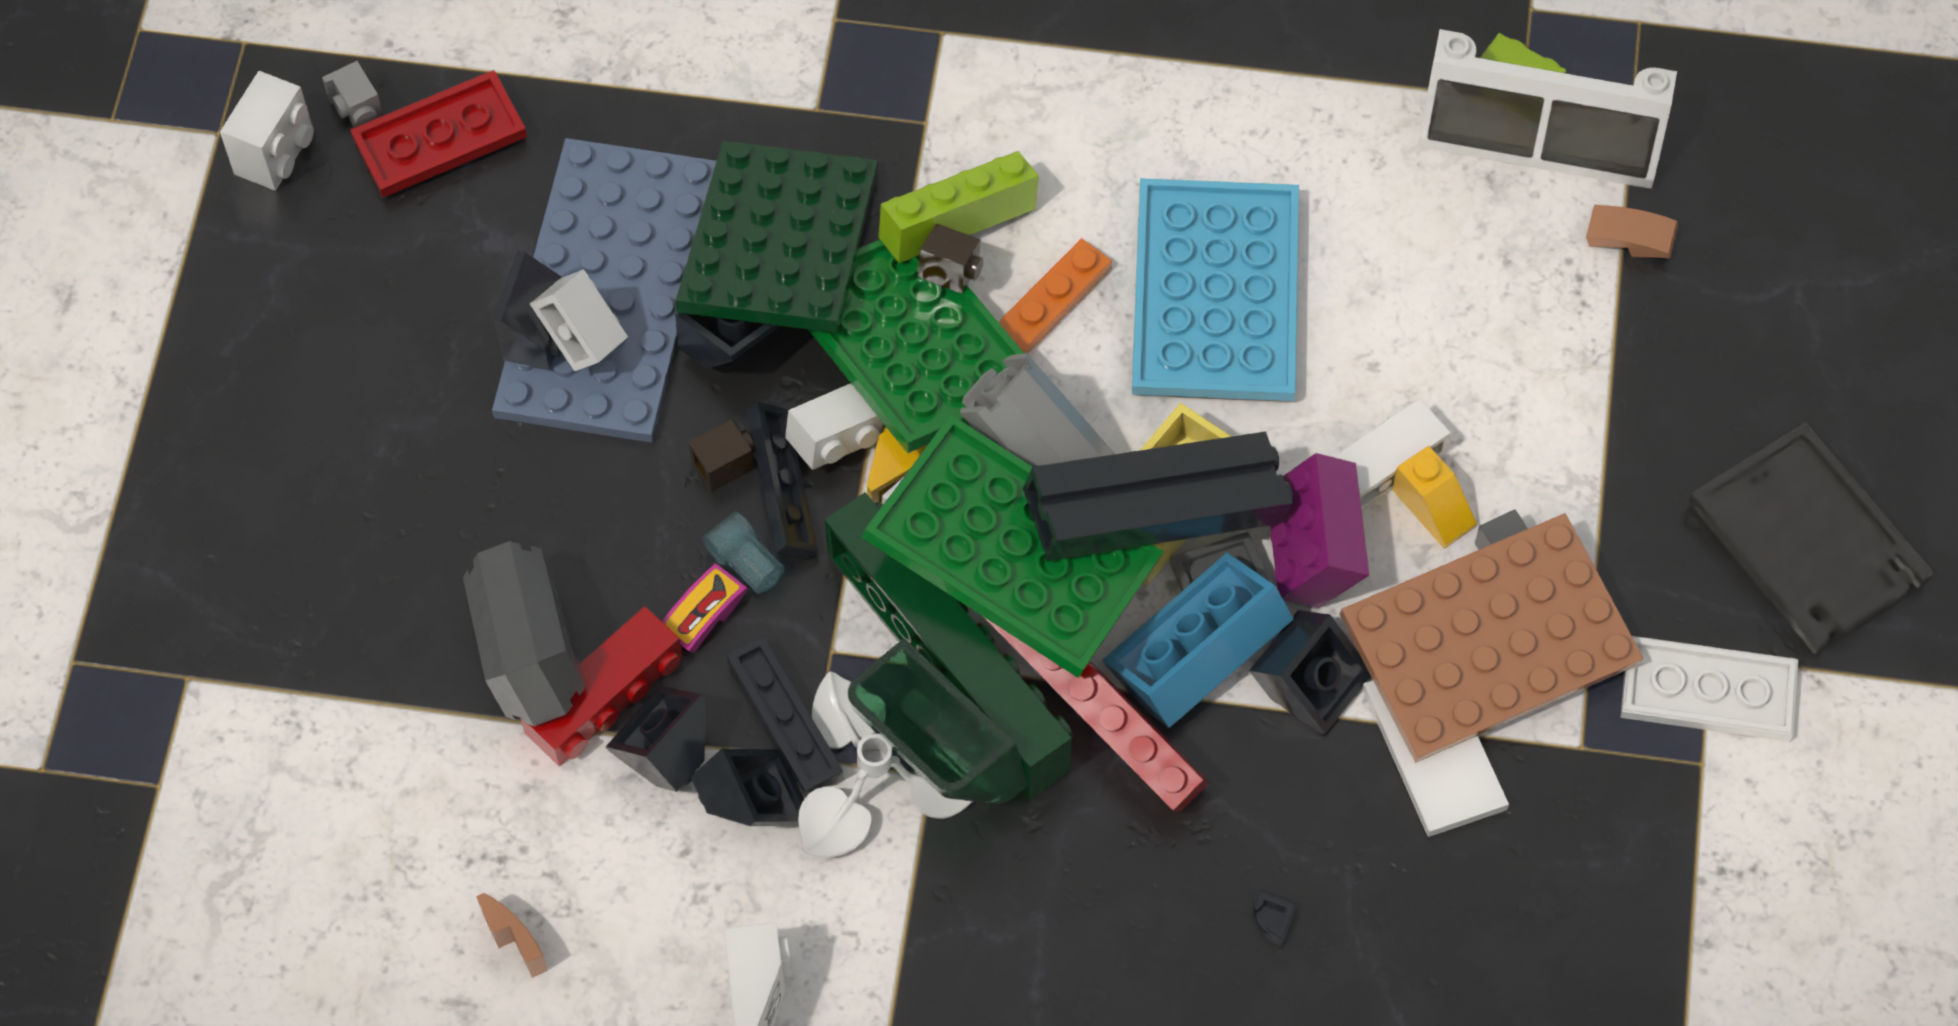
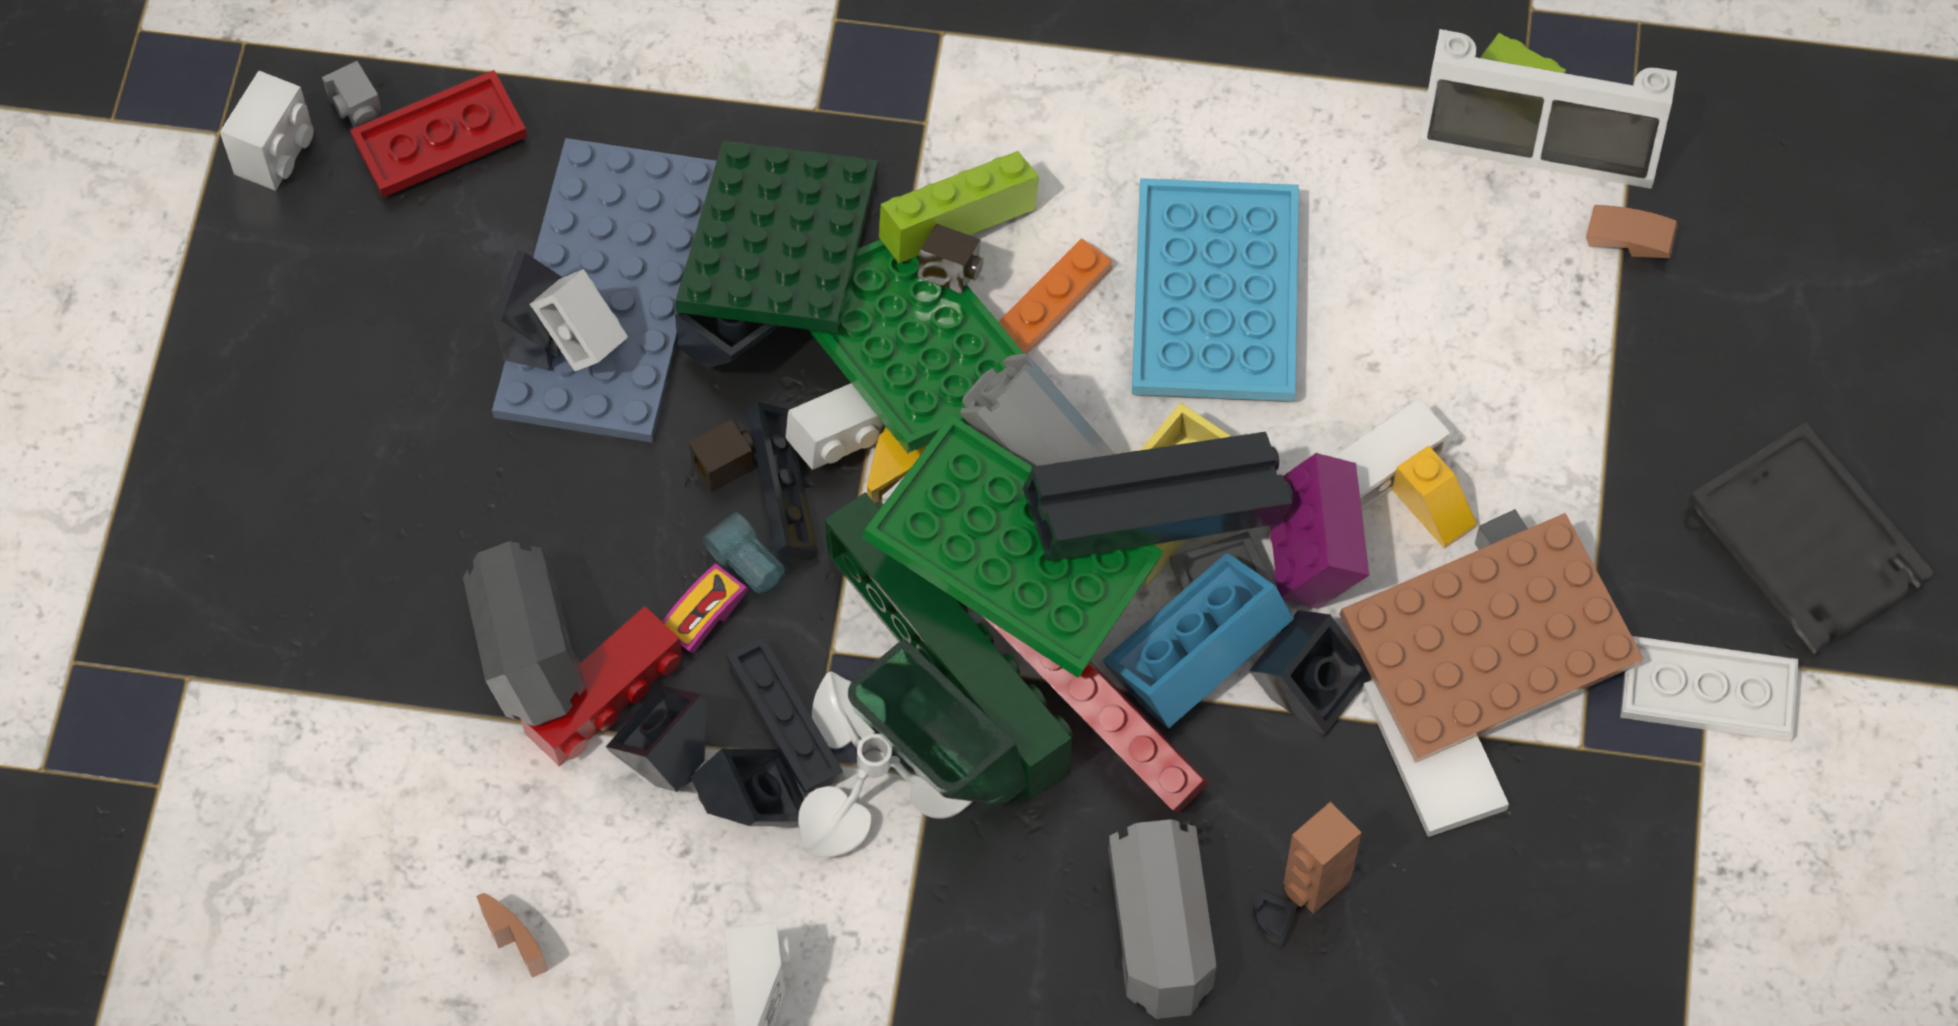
none -> light grey brick [1108,819,1216,1019]
none -> nougat brick [1283,802,1362,914]

